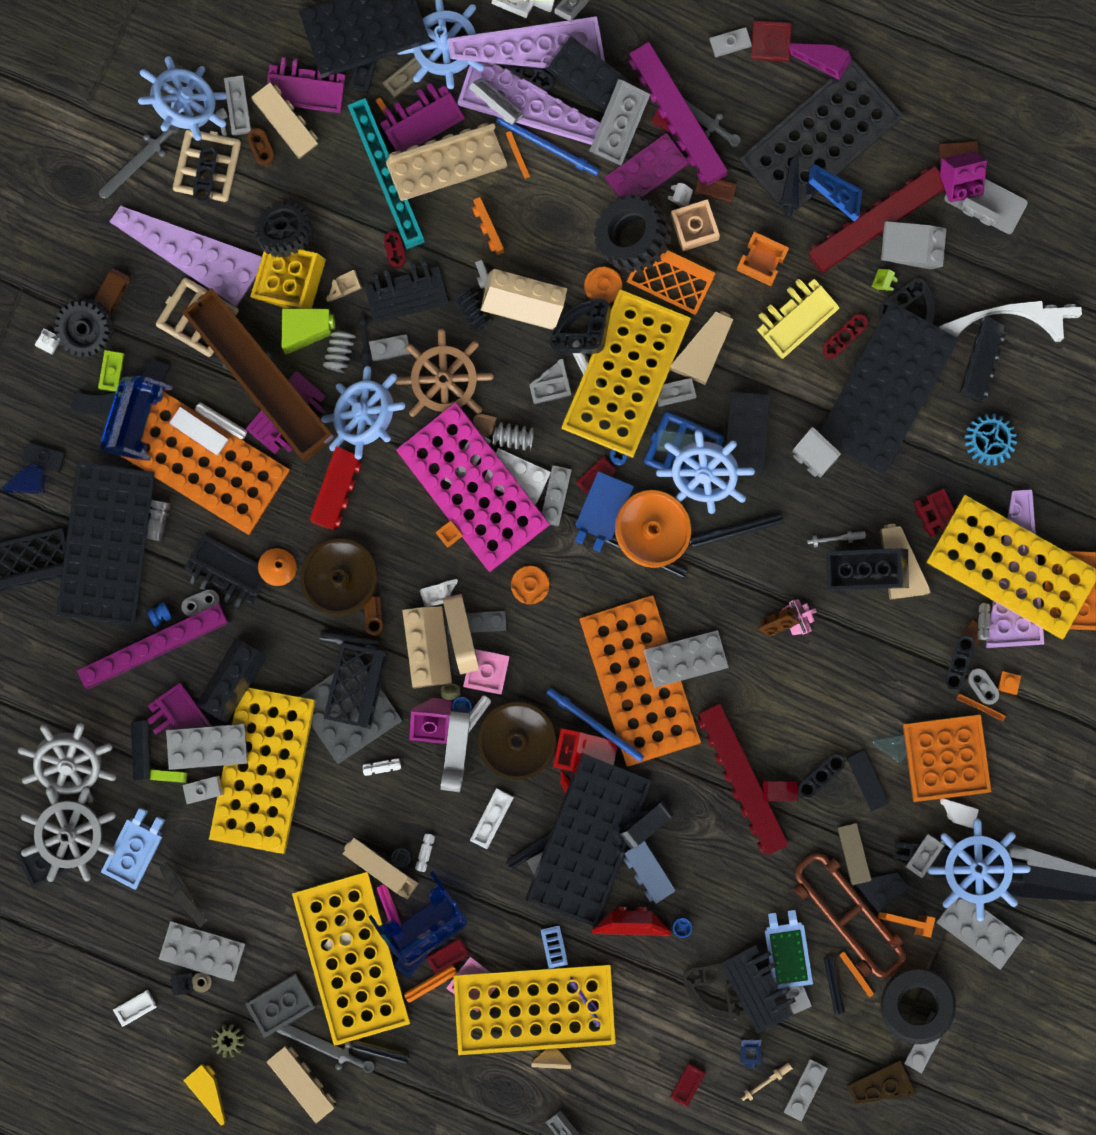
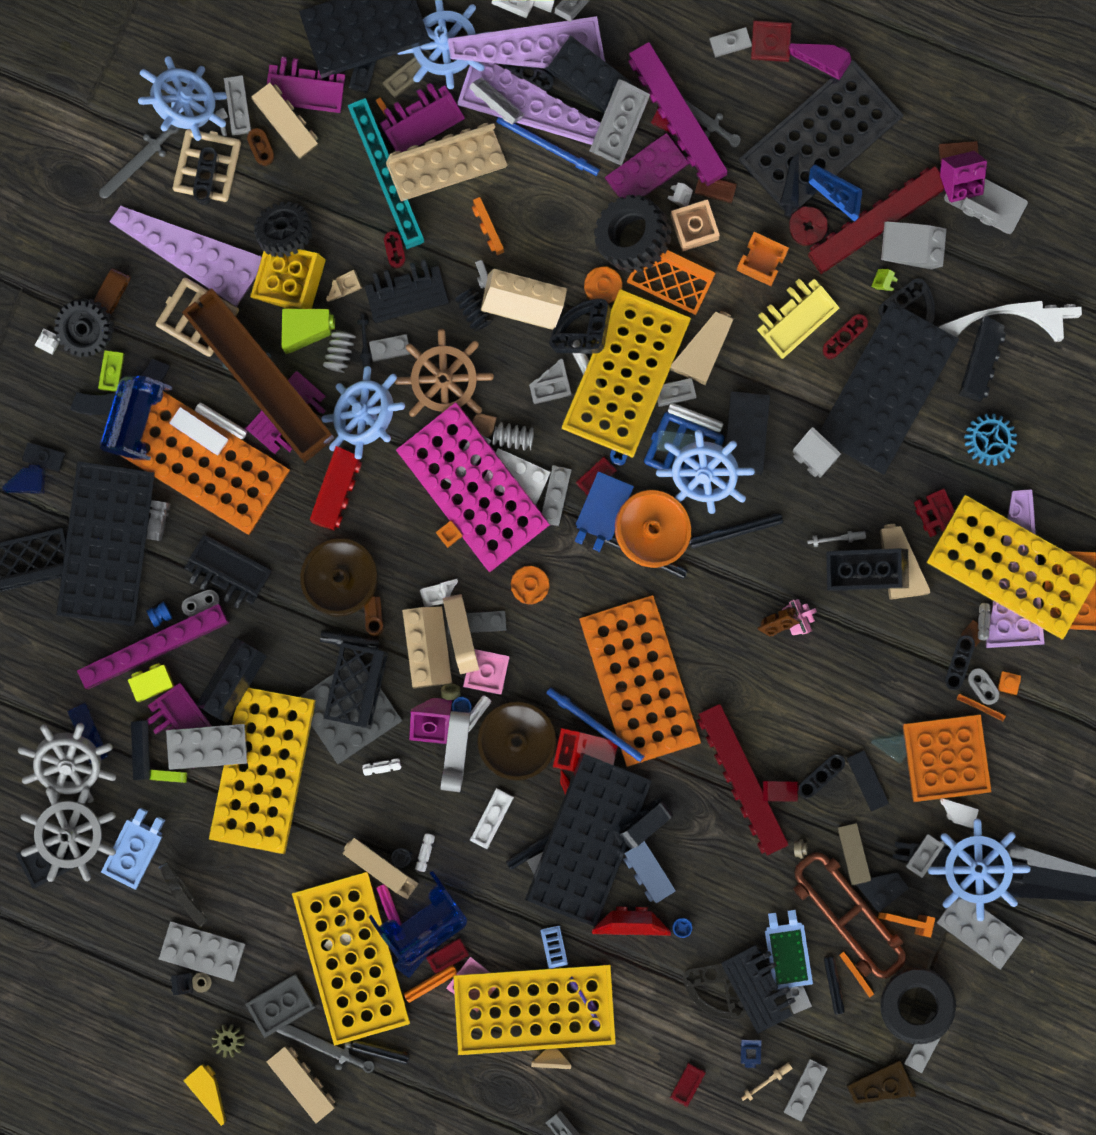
white tile [113,990,157,1027] -> none
light grey plate [182,776,224,804] -> none
orange dish [258,548,297,586] -> none
orange piece [506,131,530,180] -> none
light grey plate [644,630,729,688] -> none
none -> clear blue tile [67,703,109,765]
none -> neon yellow brick [128,663,175,702]
none -> white axle [668,403,723,432]
none -> dark red plate [789,207,827,246]
none -> dark tan plate [794,839,808,859]

